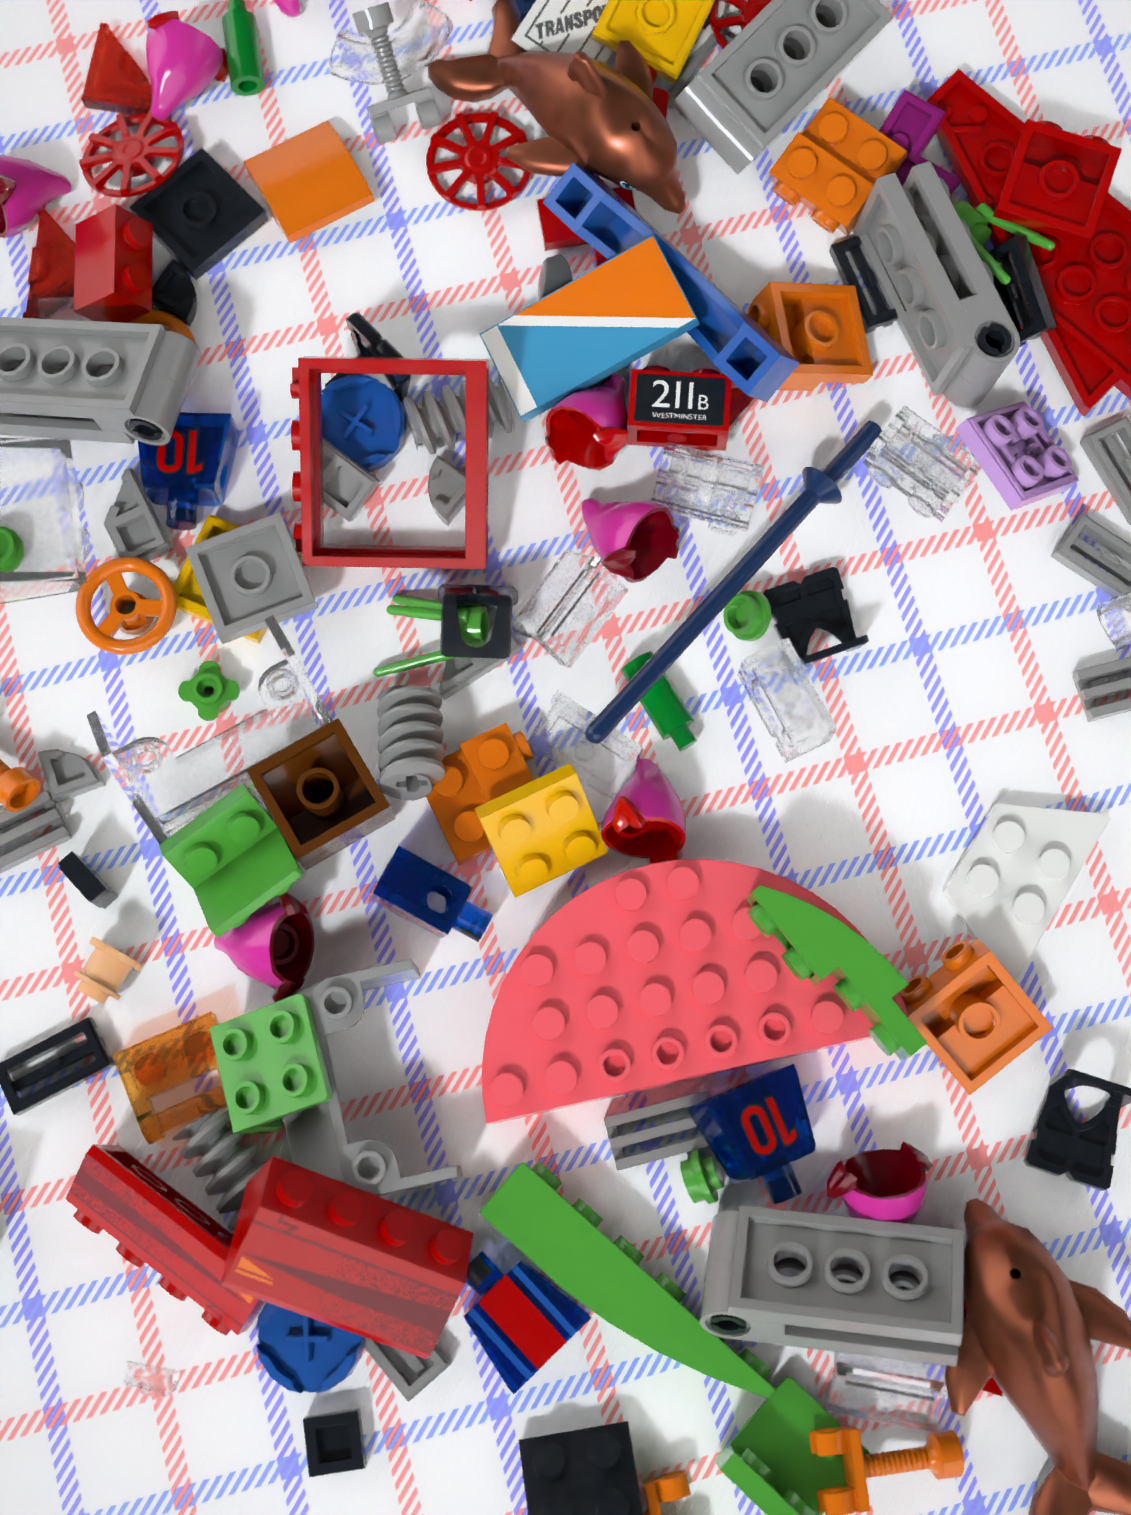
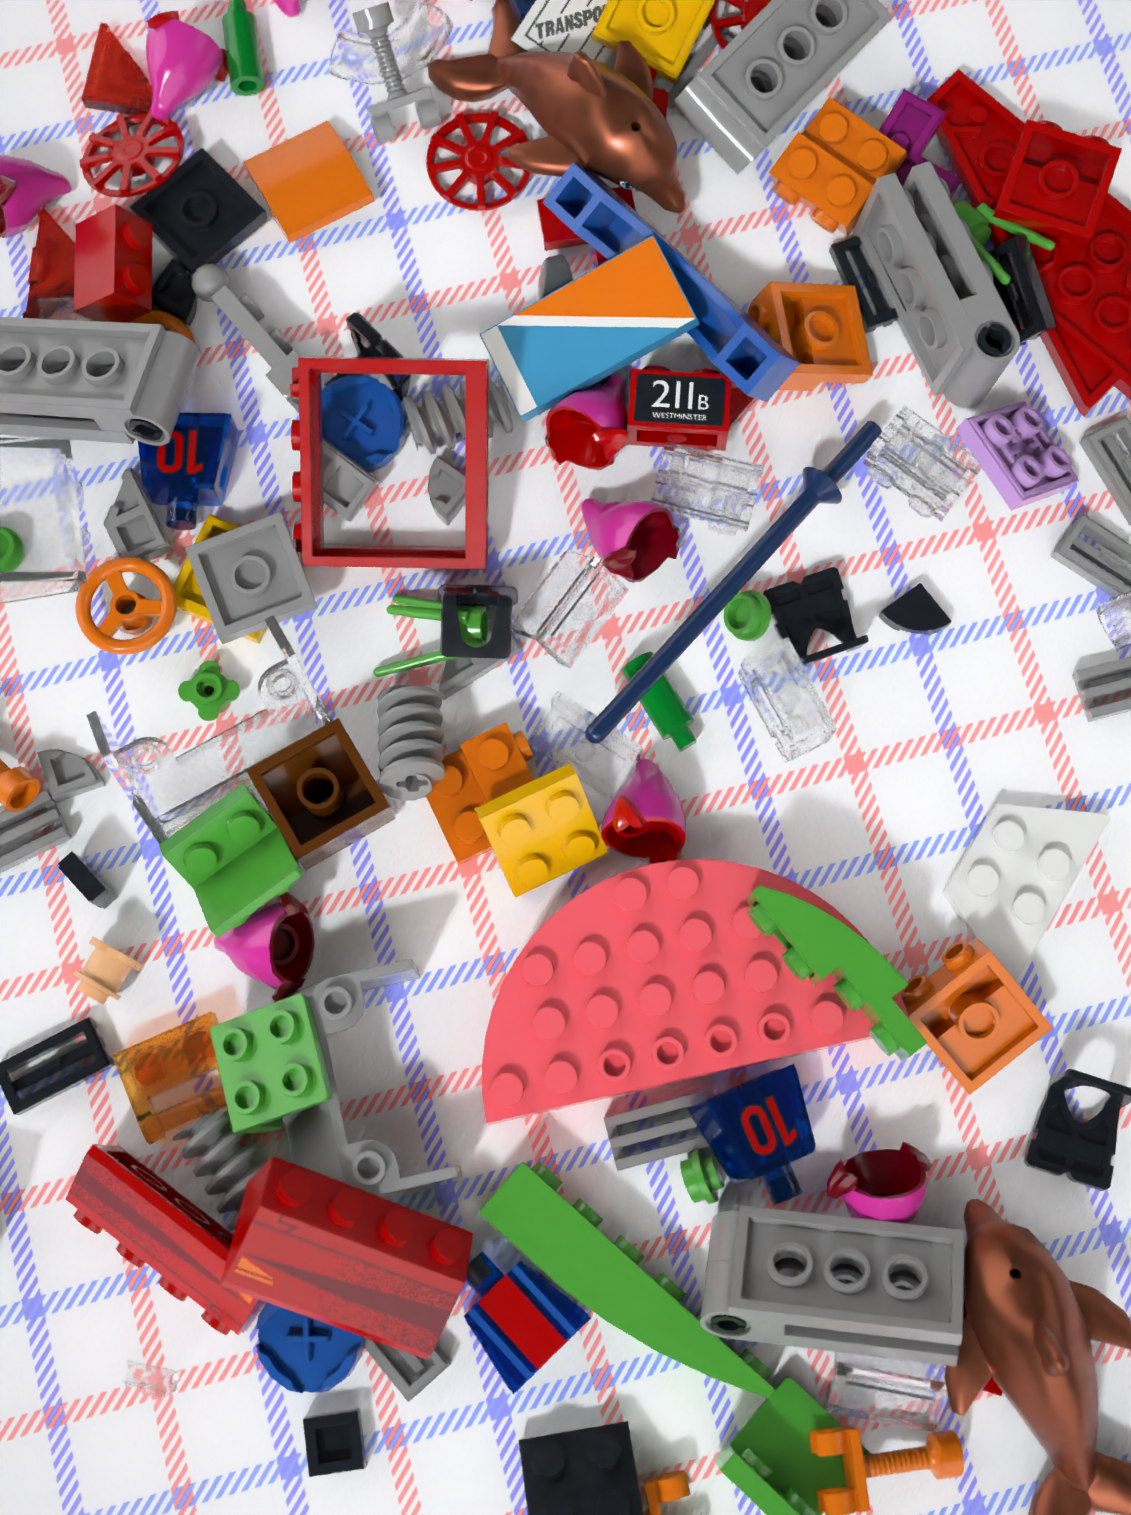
clear blue torso [368,845,493,942] -> none
none -> light grey plate [192,264,326,413]
none -> black tile [878,583,952,635]

